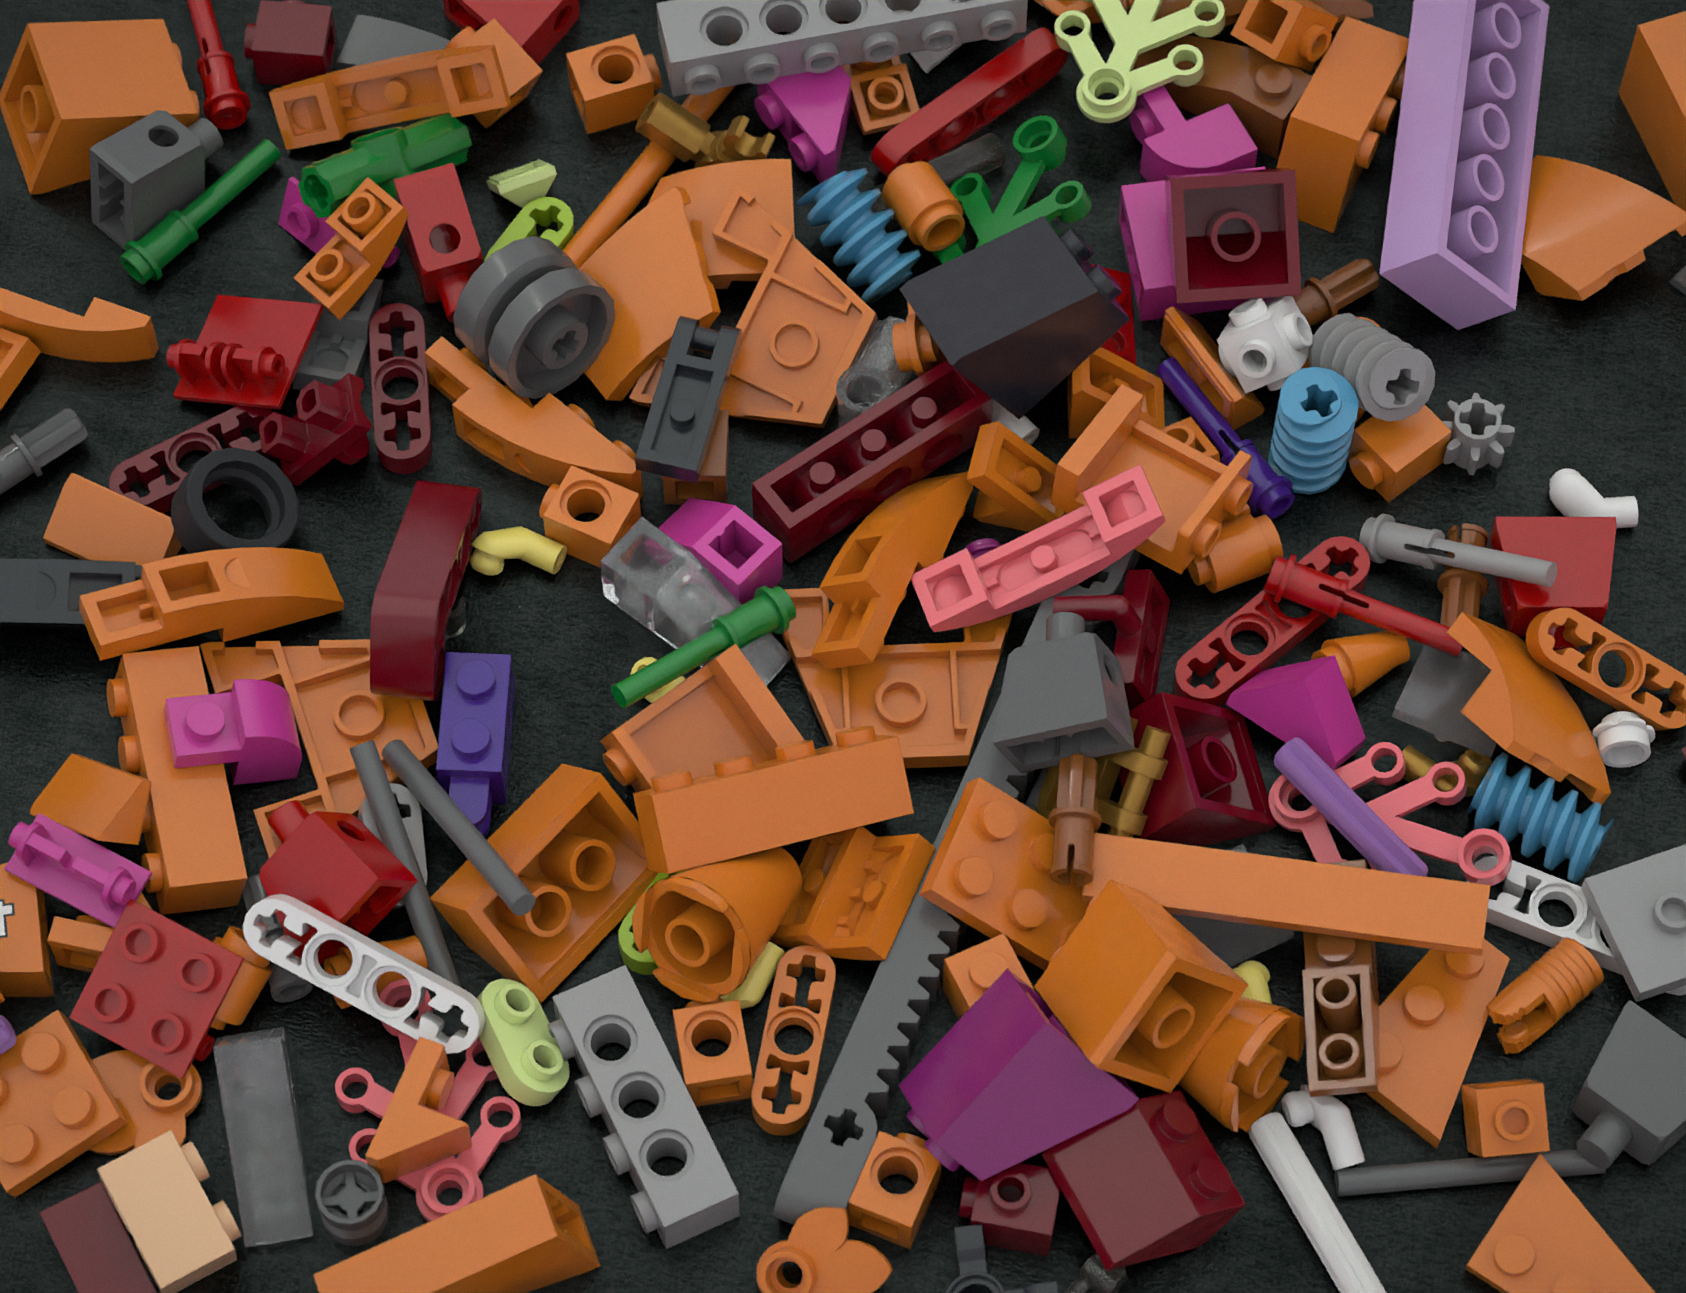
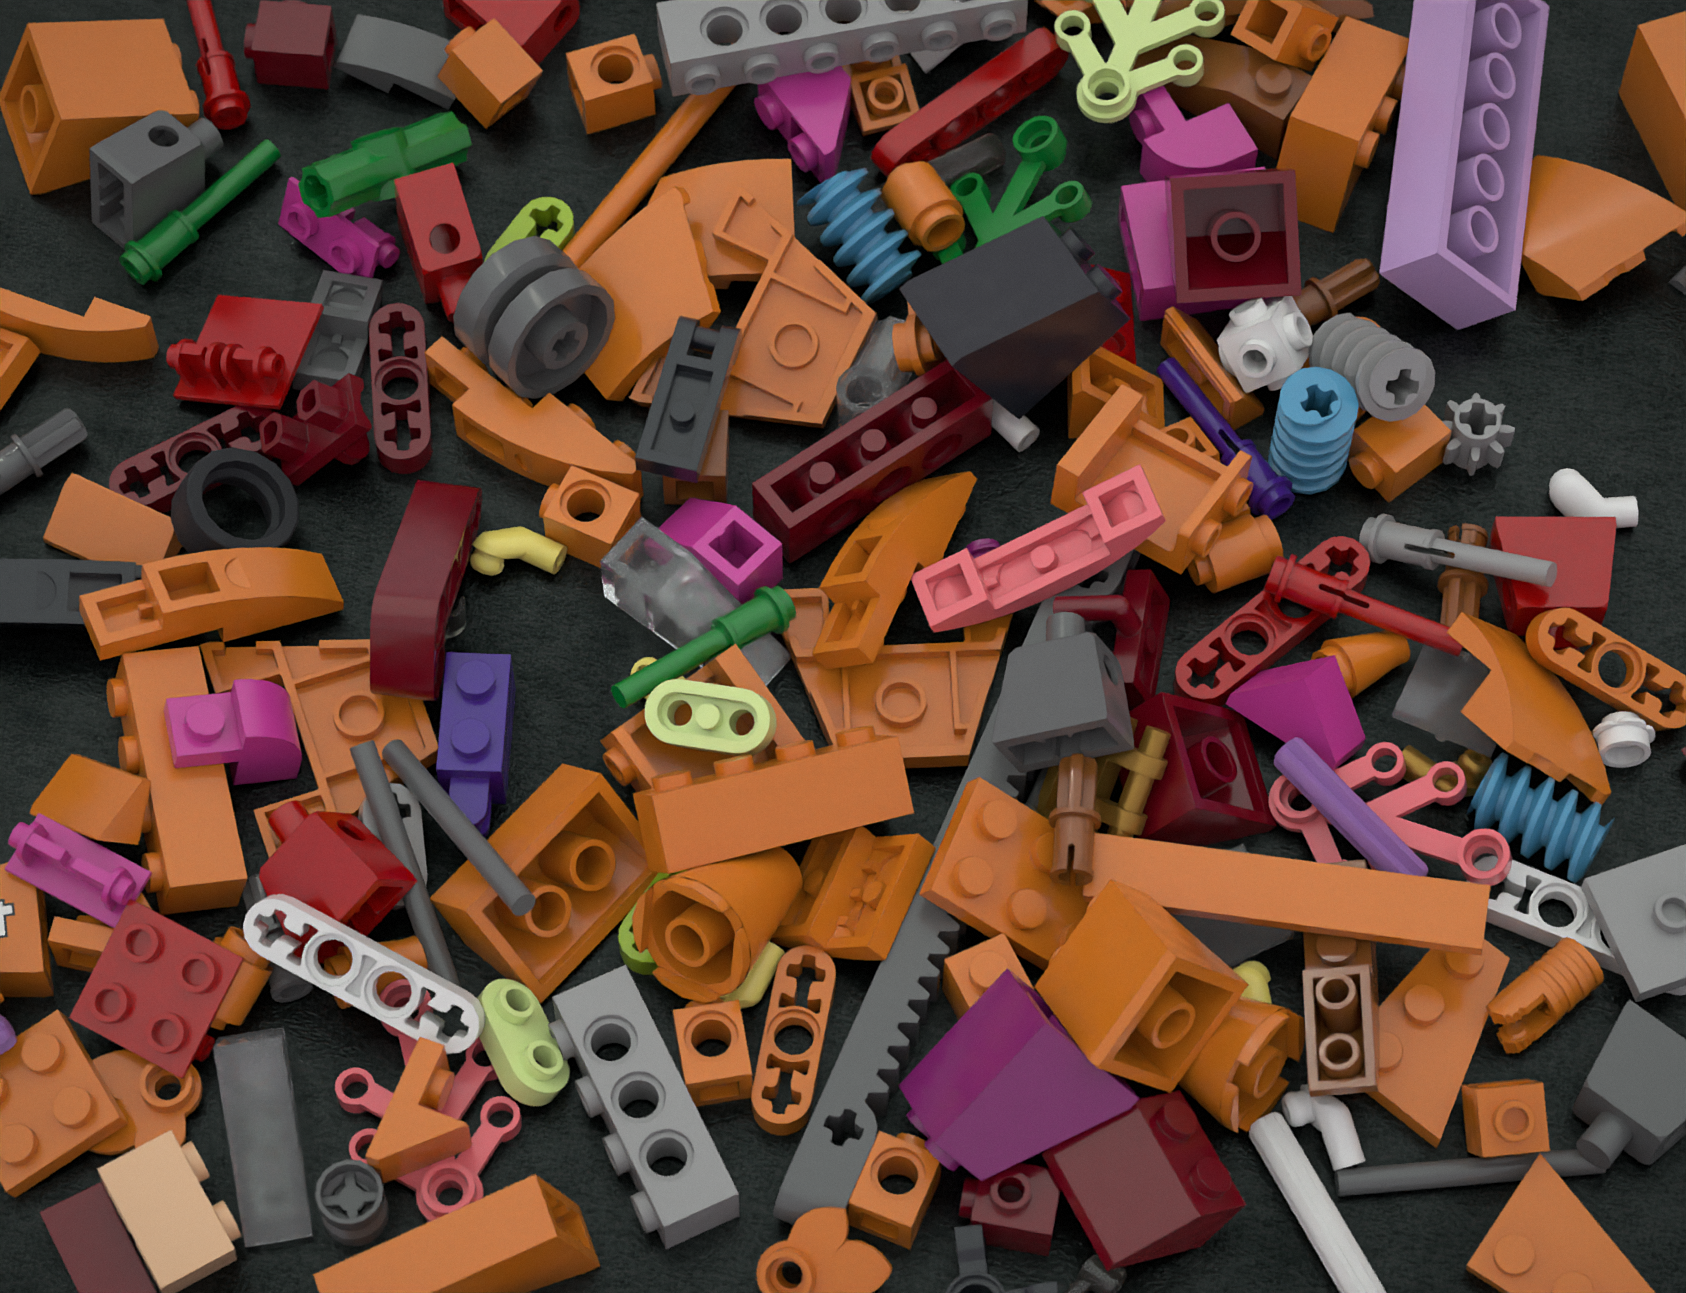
orange slope [269,45,511,150] -> none
orange slope [294,177,409,321] -> none
yellowish green slope [487,159,557,209] -> none
pearl gold bar [635,92,775,168] -> none
orange slope [966,421,1068,532] -> none
none -> yellowish green plate [645,679,777,756]

